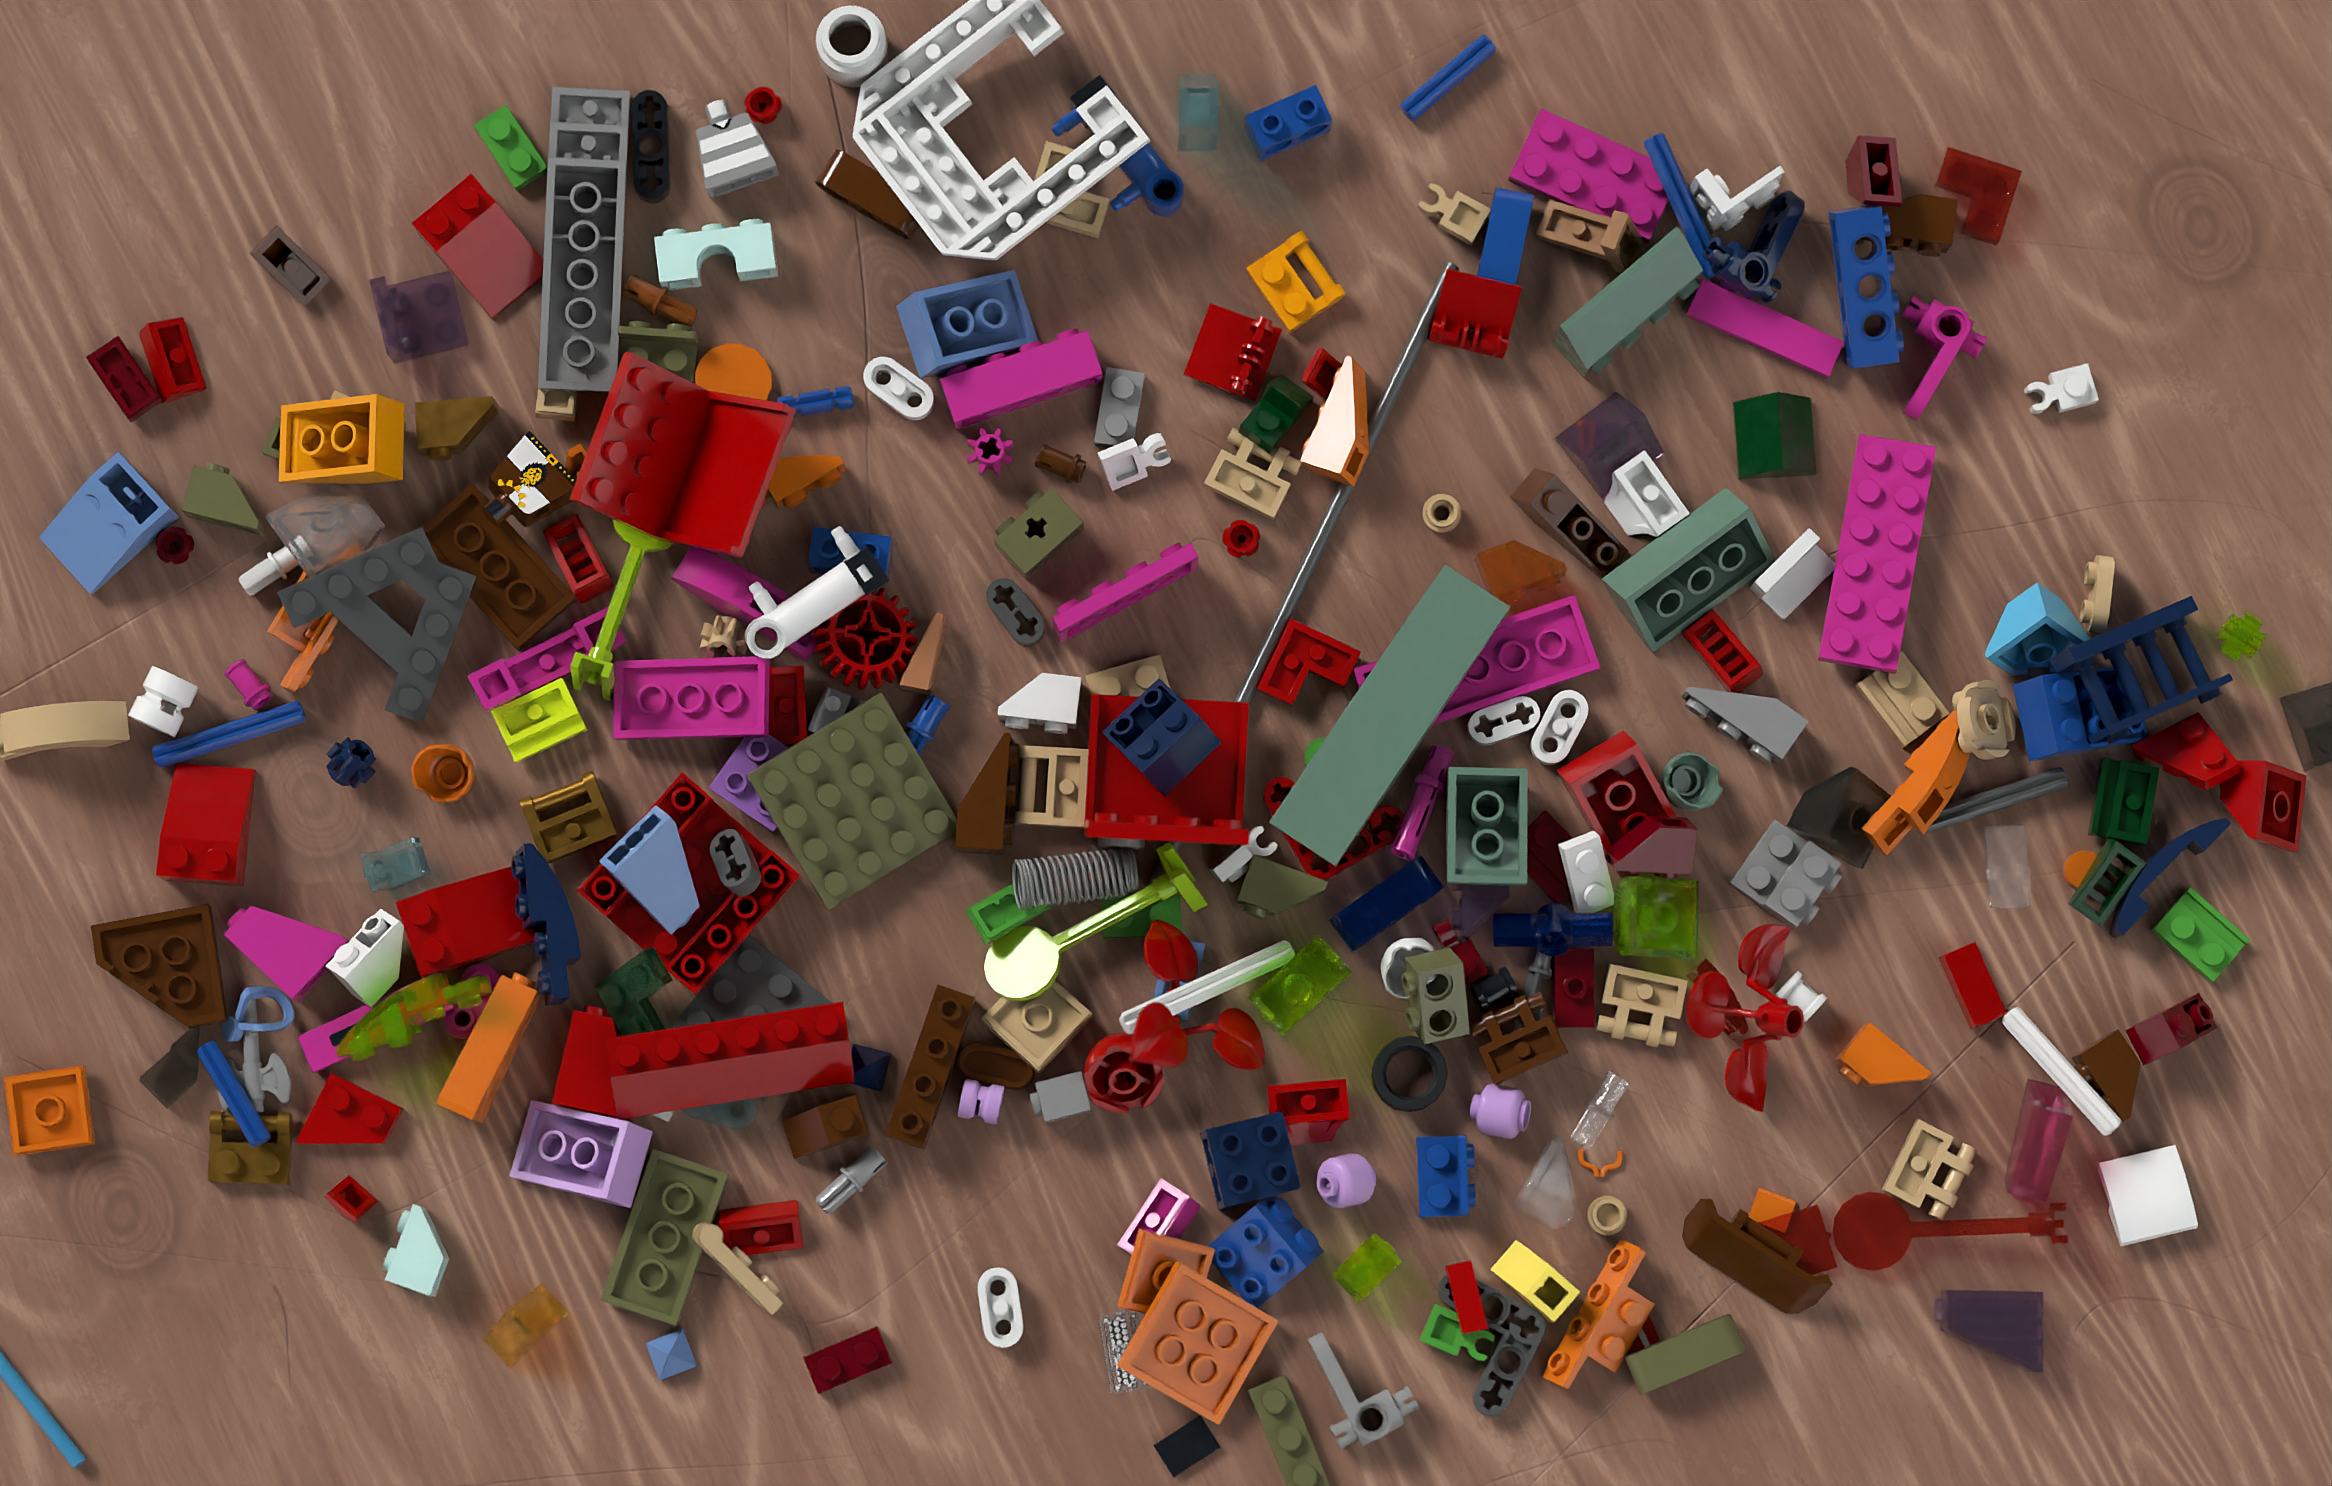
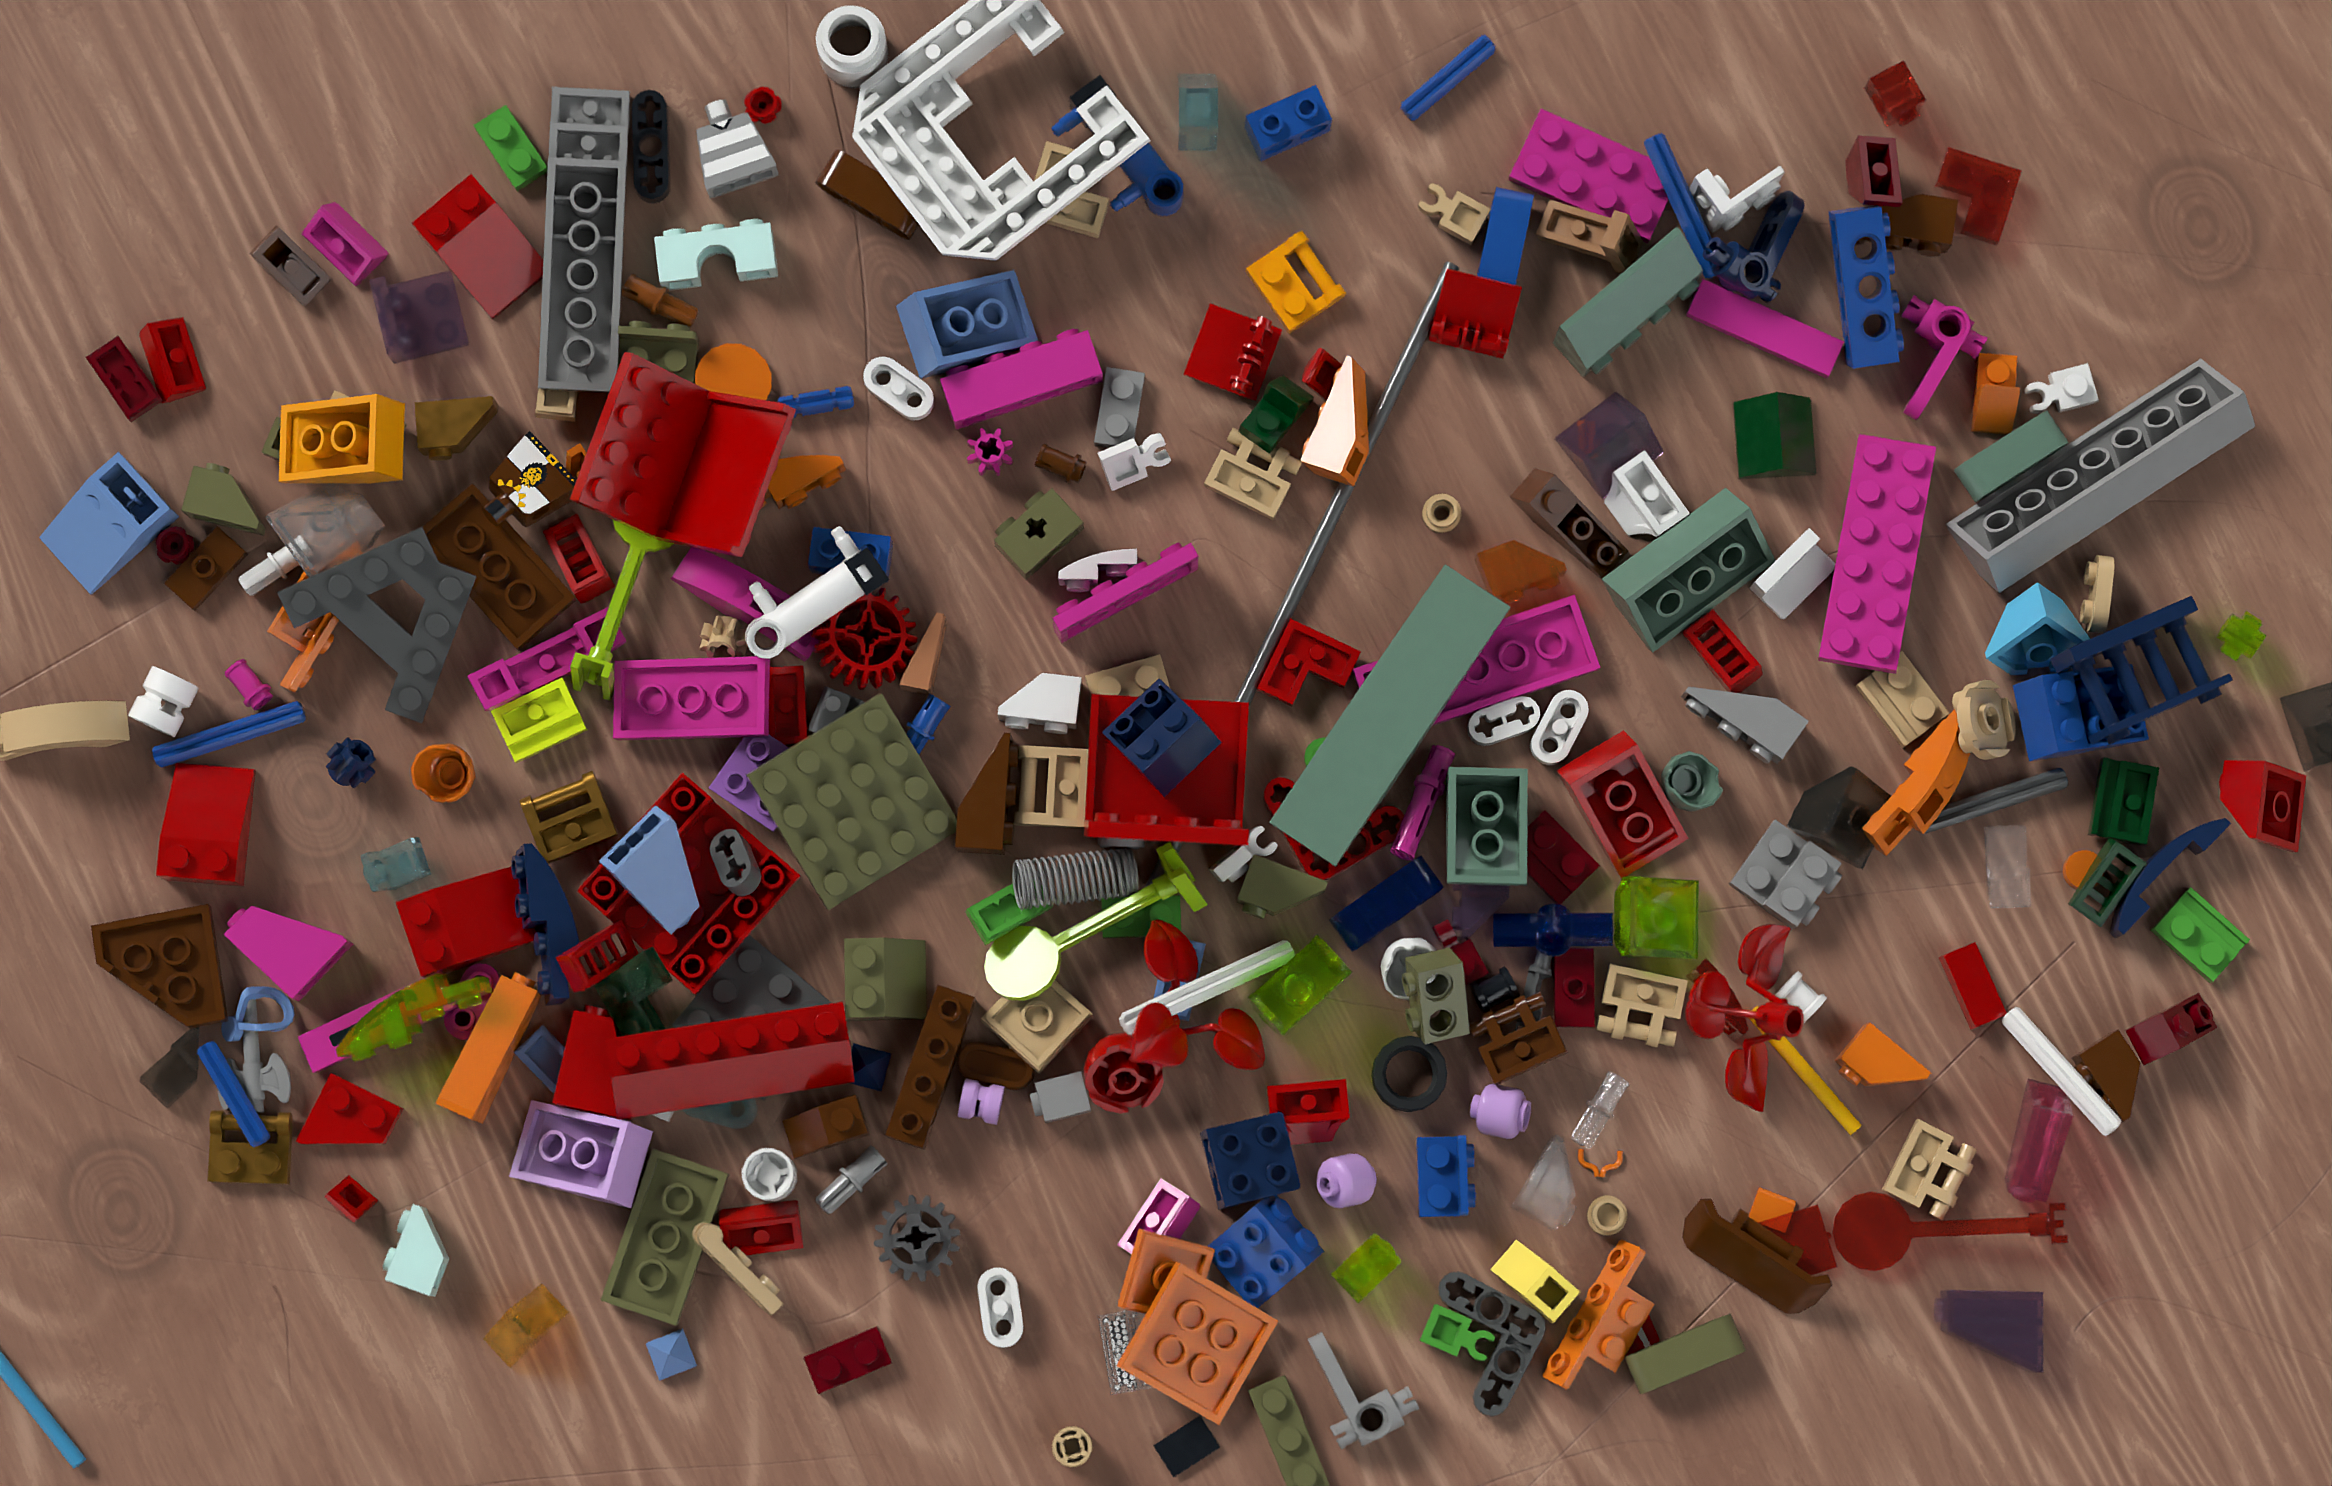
orange plate [4,1065,95,1156] -> none
white slope [326,908,404,1007] -> none
dark grey beam [986,578,1045,646] -> none
red plate [1222,520,1260,558] -> none
red piece [1445,1260,1488,1335] -> none
white plate [1558,831,1616,918] -> none
dark red slope [1605,816,1698,879] -> none
white slope [2097,1145,2198,1246] -> none
red wing [2132,712,2241,790] -> none
none -> reddish brown plate [164,526,248,611]
none -> dark pink slope [301,202,388,286]
none -> medium blue tile [514,1025,565,1094]
none -> red slope [555,920,639,992]
none -> white wheel [742,1148,797,1202]
none -> olive slope [844,938,927,1021]
none -> flat silver gear [874,1195,960,1281]
none -> tan wheel [1052,1426,1092,1467]
none -> white slope [1059,549,1137,592]
none -> yellow bar [1749,1005,1862,1135]
none -> clear red brick [1864,60,1926,128]
none -> light grey slope [1946,359,2255,593]
none -> sand green beam [1954,411,2069,503]
none -> orange slope [1972,353,2020,434]

